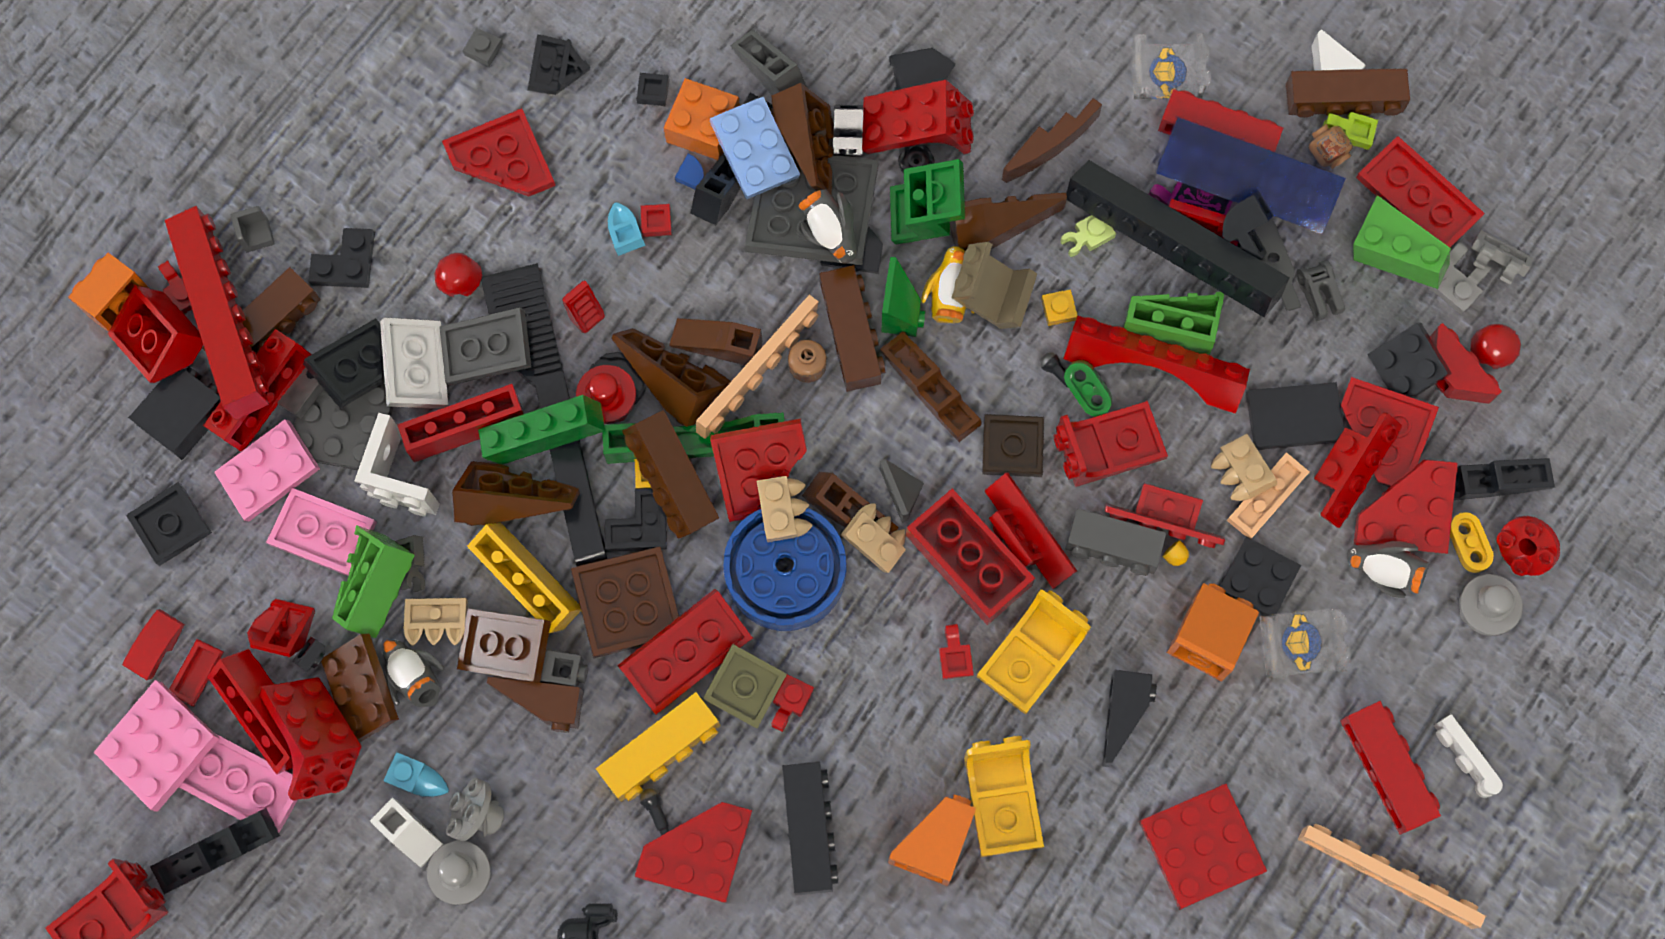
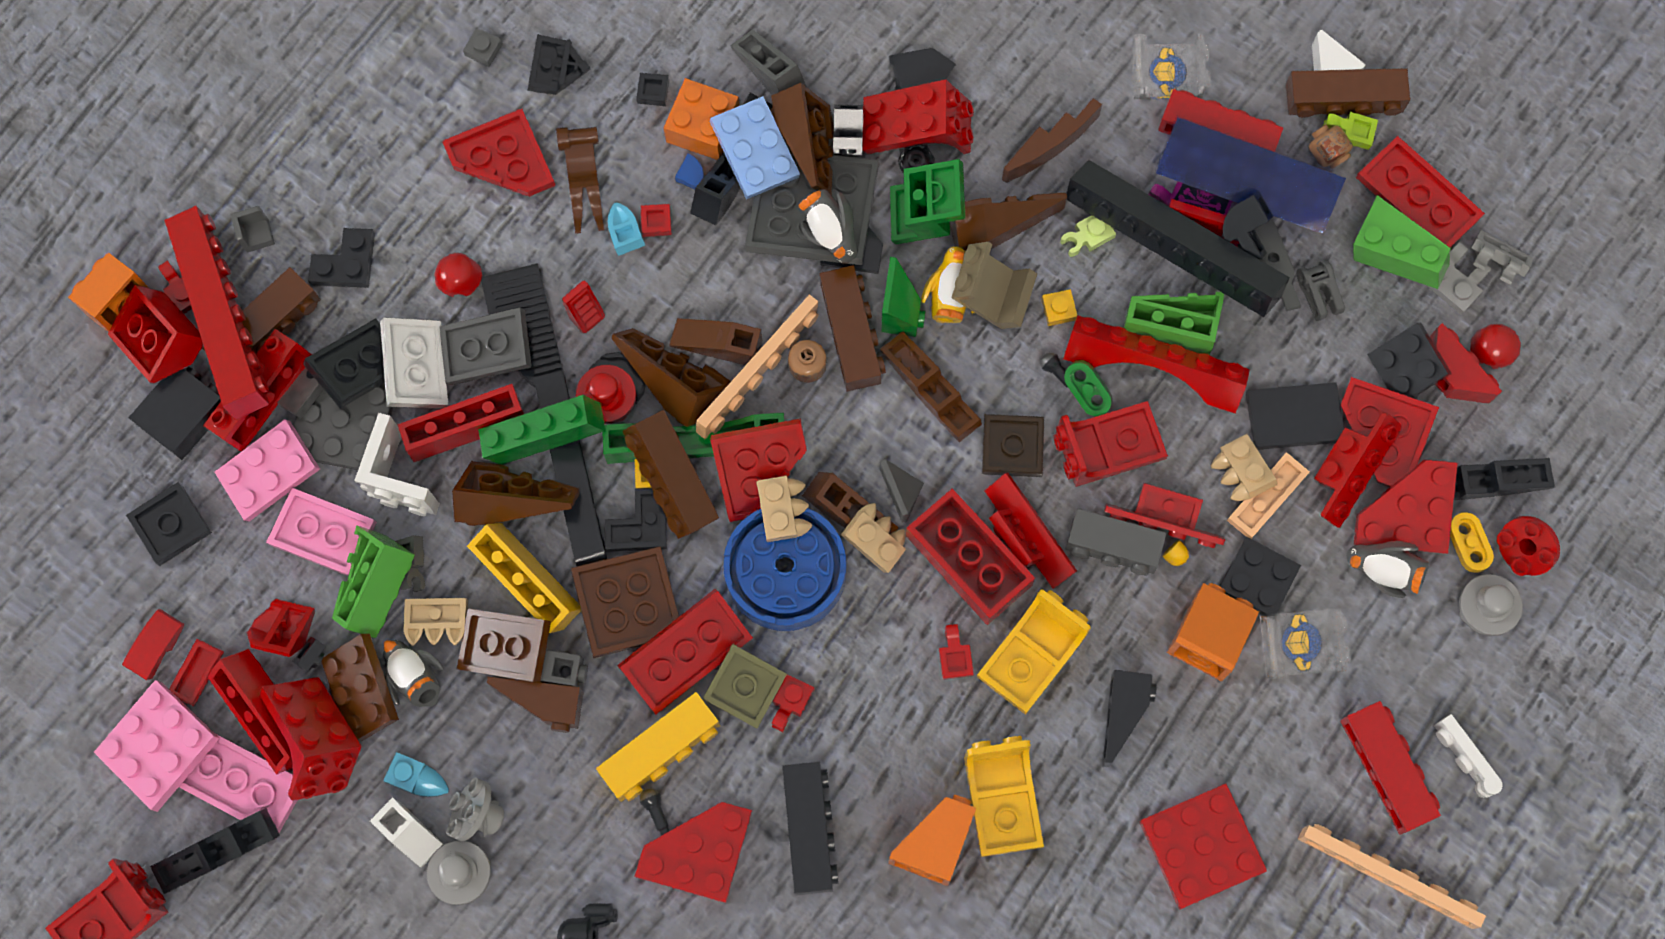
none -> reddish brown flag [556,127,604,234]

